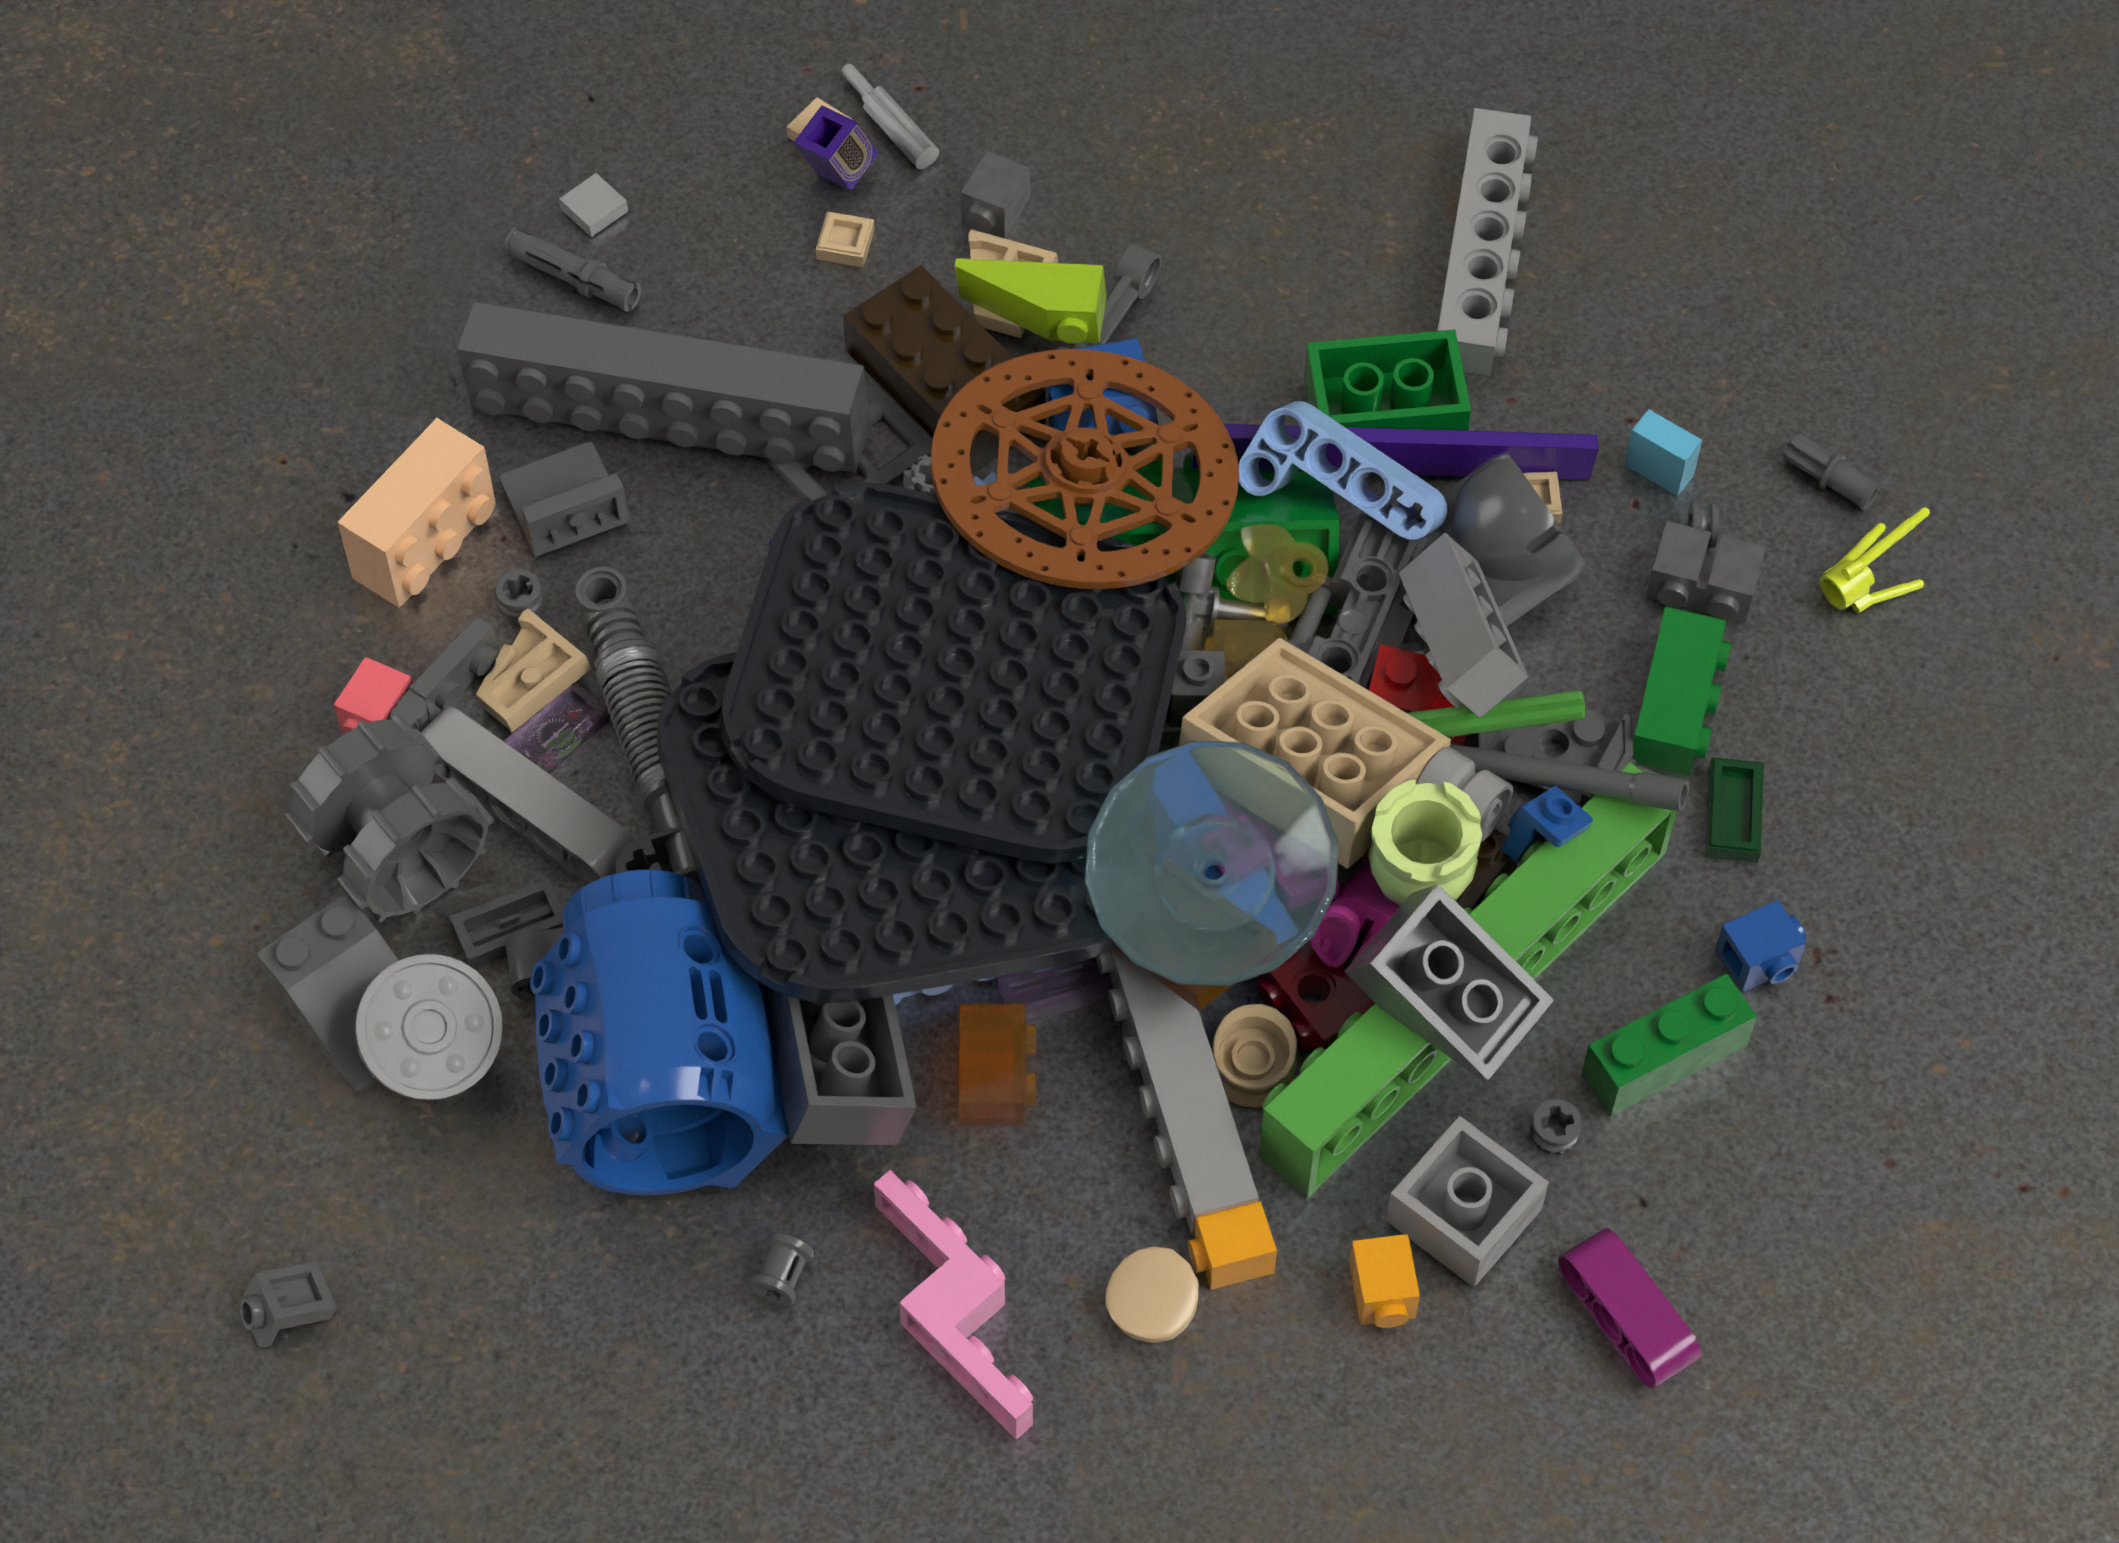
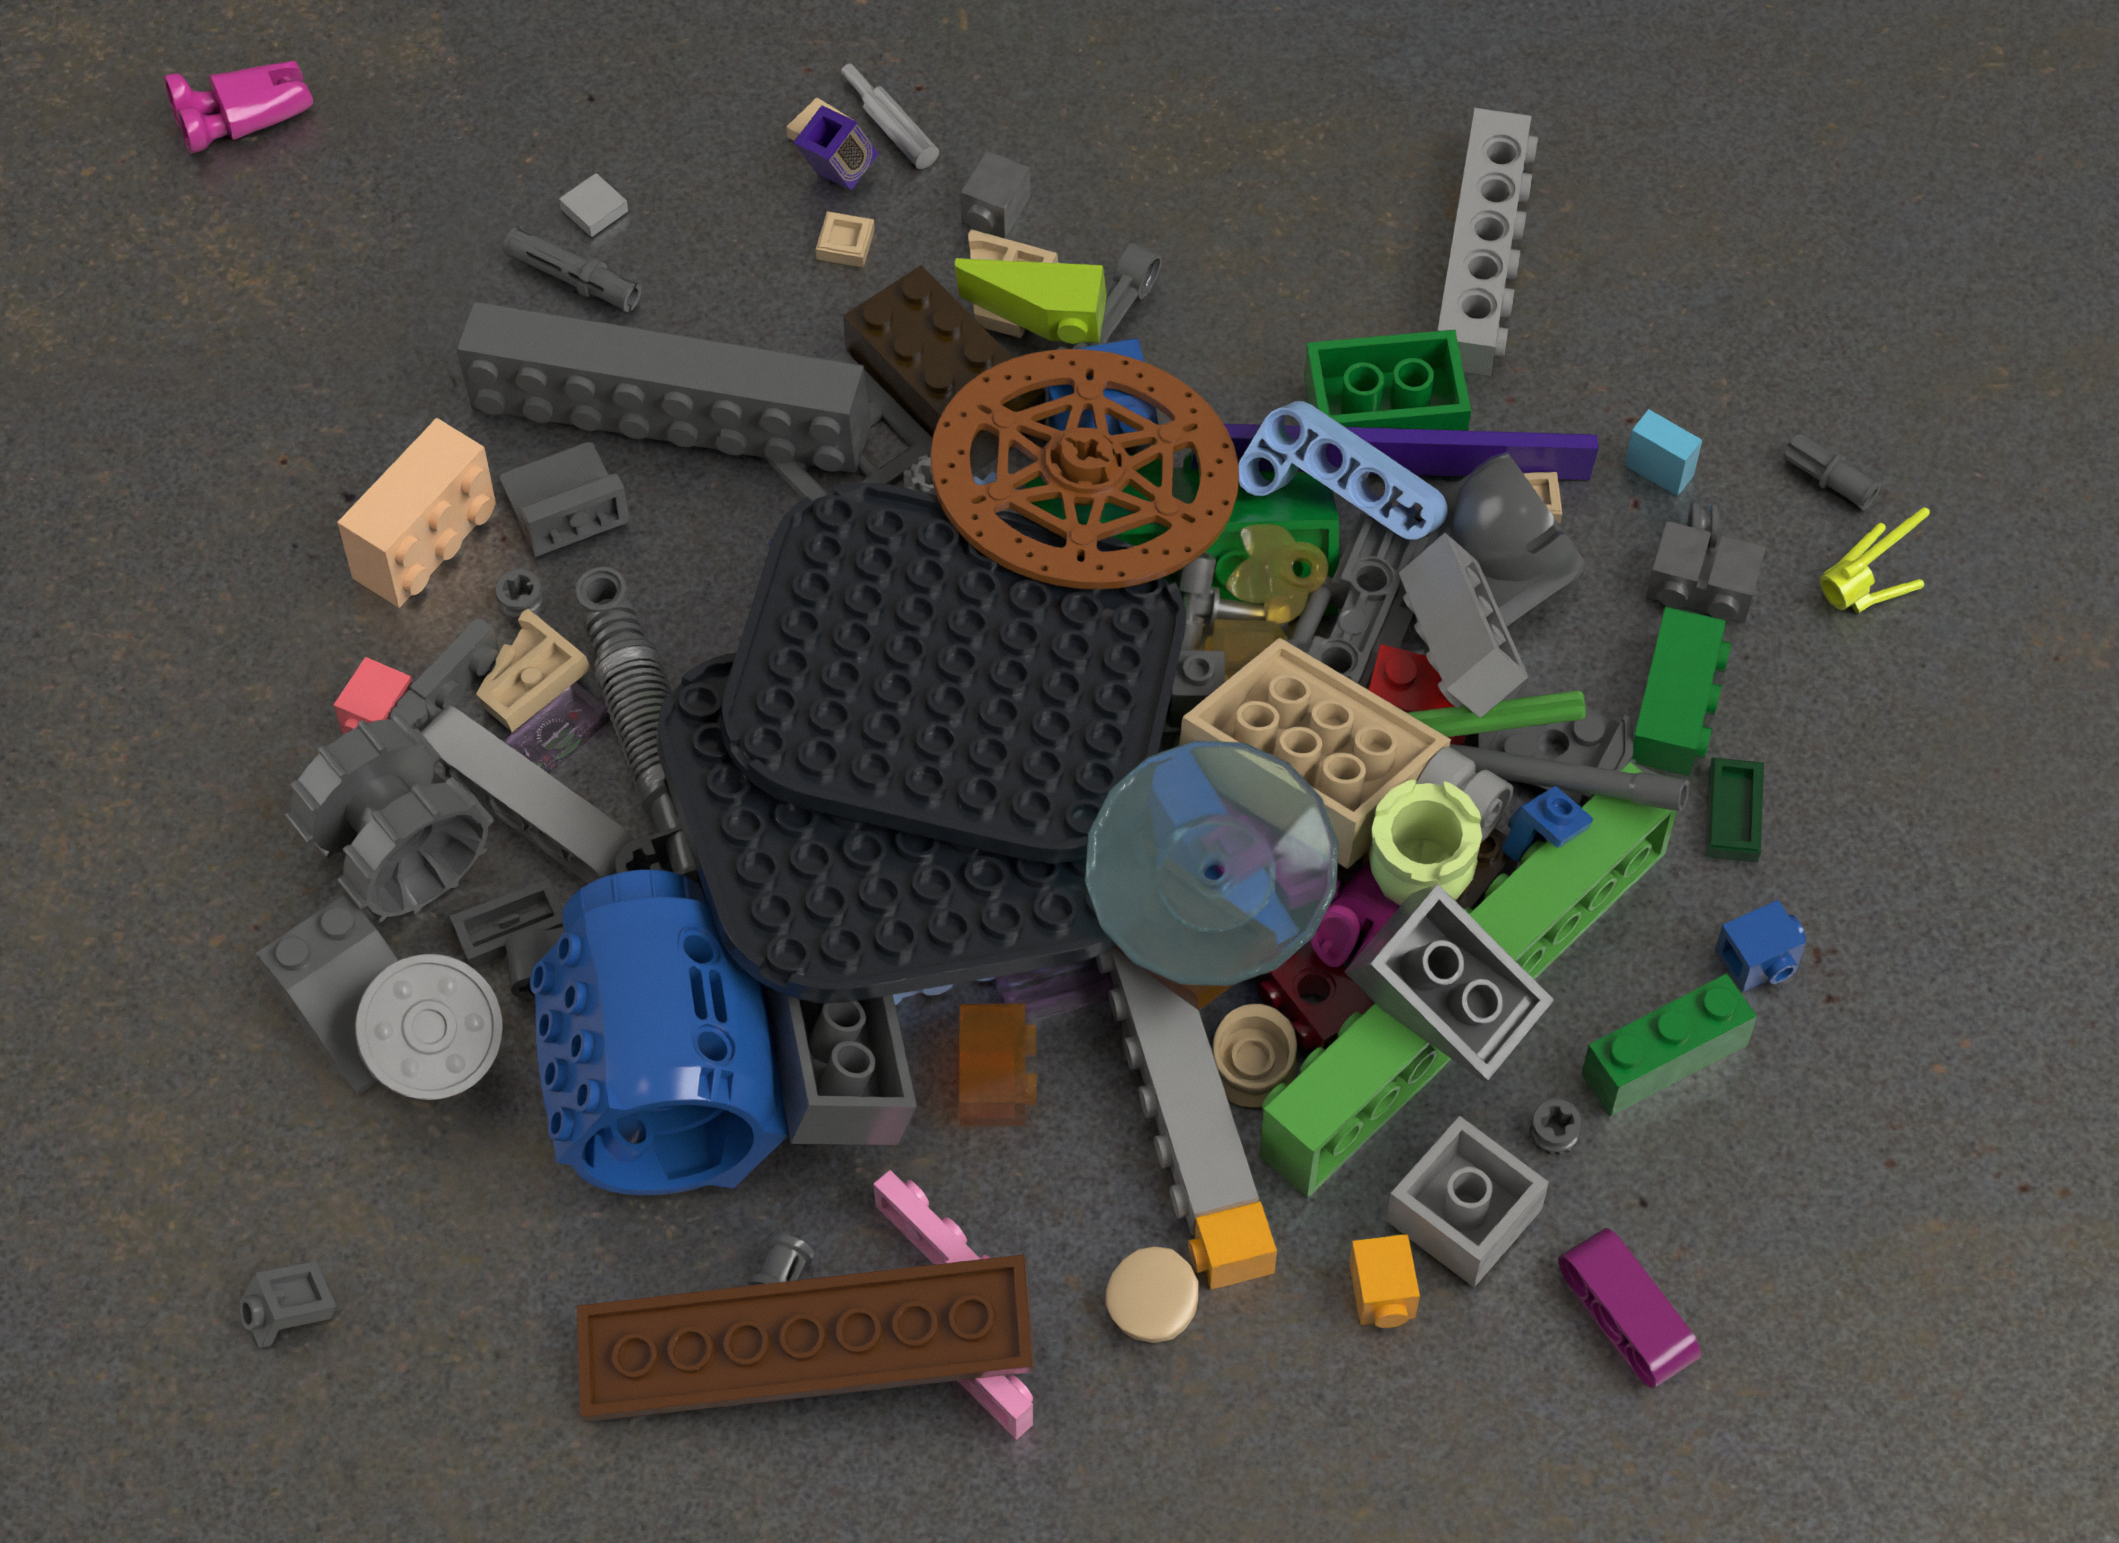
none -> dark pink piece [164,61,313,154]
none -> reddish brown plate [577,1254,1036,1422]

